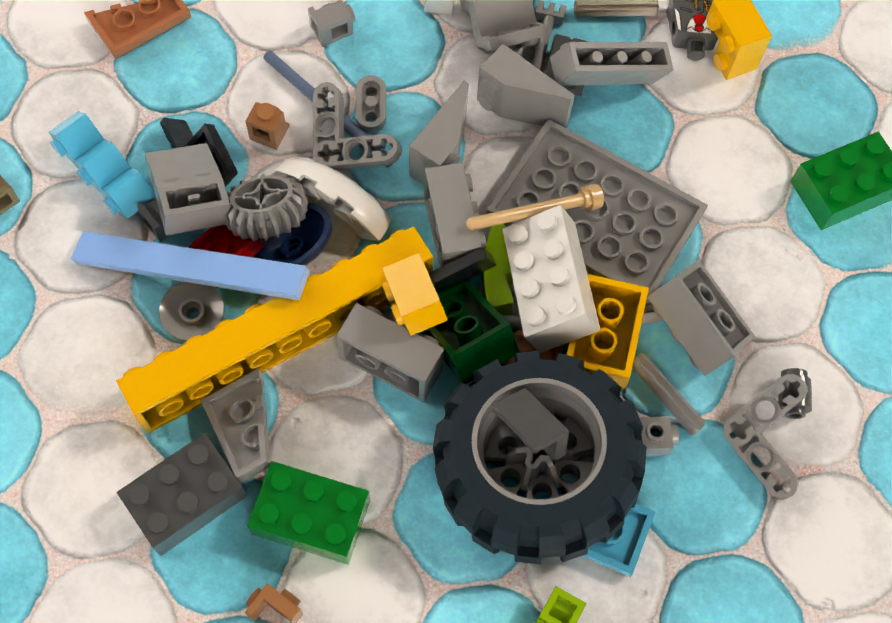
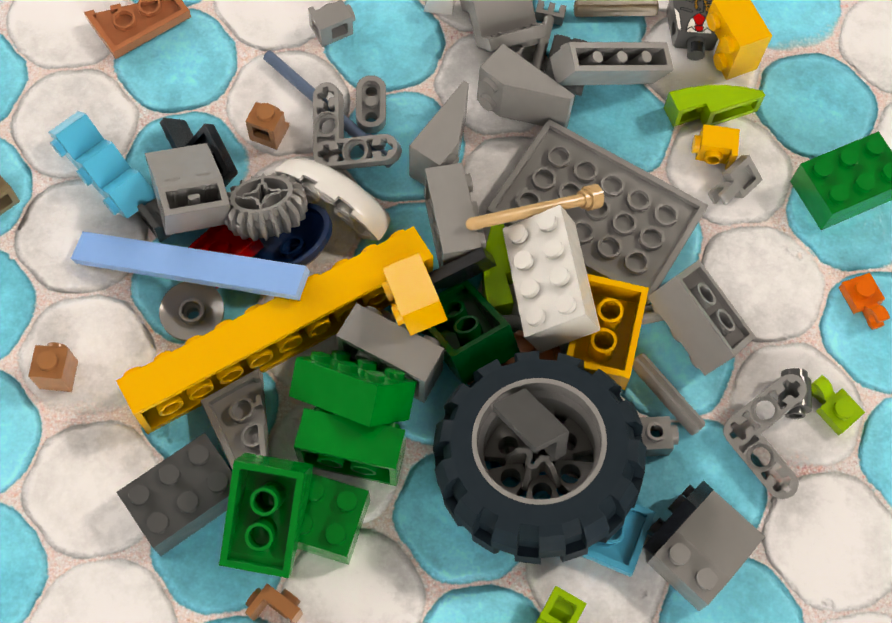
none -> medium nougat brick [28,342,78,392]
none -> green slope [219,453,313,578]
none -> green brick [289,350,417,427]
none -> green brick [294,407,406,486]
none -> black plate [643,481,714,556]
none -> light grey slope [647,490,765,611]
none -> lime slope [663,85,765,127]
none -> yellow brick [691,124,740,170]
none -> light grey plate [708,155,763,205]
none -> lime plate [811,375,865,436]
none -> orange plate [839,273,890,330]

